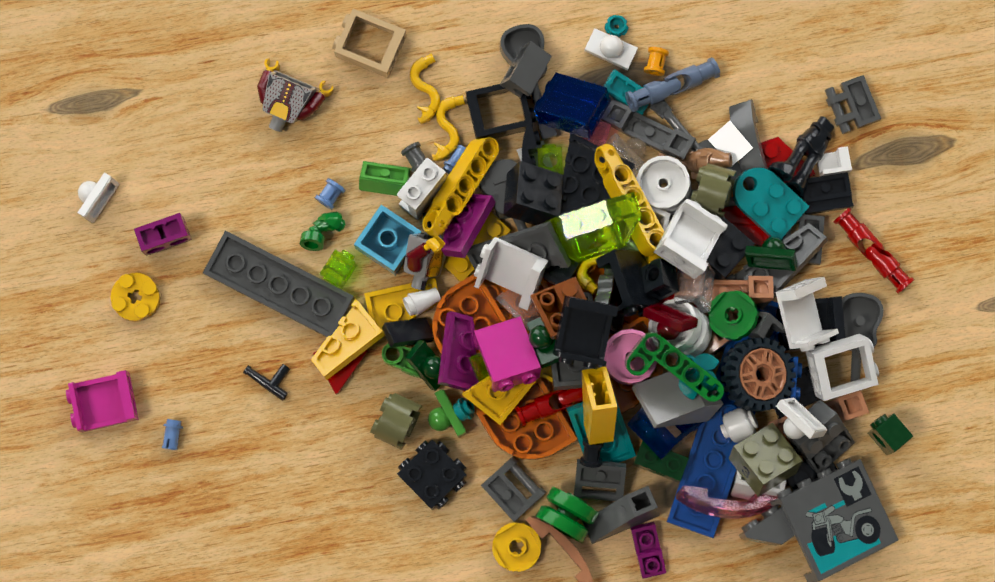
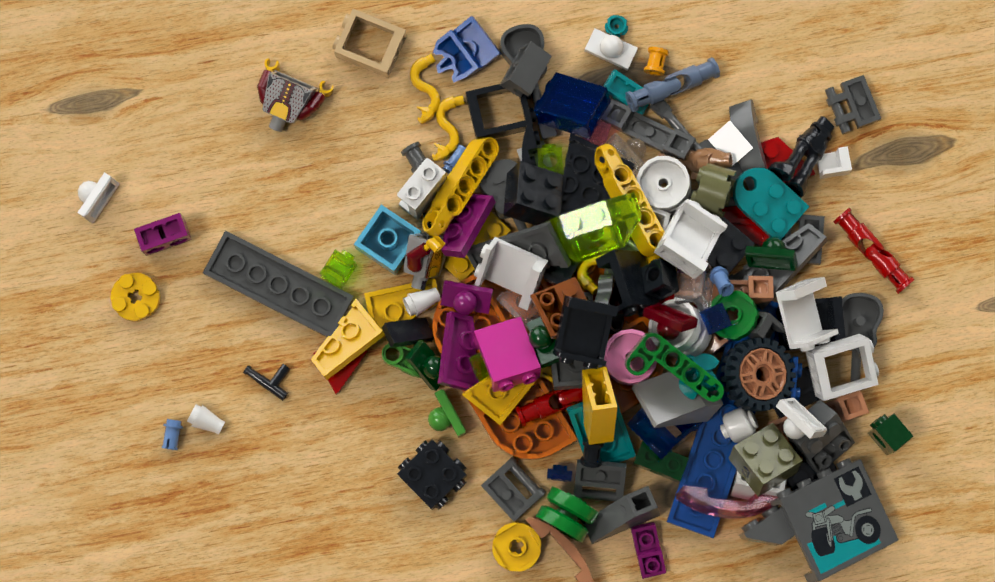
dark pink panel [66,370,139,432] -> none
green arm [300,212,346,251] -> none
medium blue bush [314,178,346,210] -> none
bright green slope [359,161,411,196] -> none
olive brick [370,393,422,450] -> none
teal plate [453,397,475,421] -> none
black plate [802,172,854,215] -> none
none -> white cone [187,404,225,435]
none -> plate [433,16,501,83]
none -> magenta tile [440,280,493,315]
none -> clear blue plate [546,465,572,482]
none -> clear blue plate [699,302,732,335]
none -> medium blue pin [709,266,734,297]

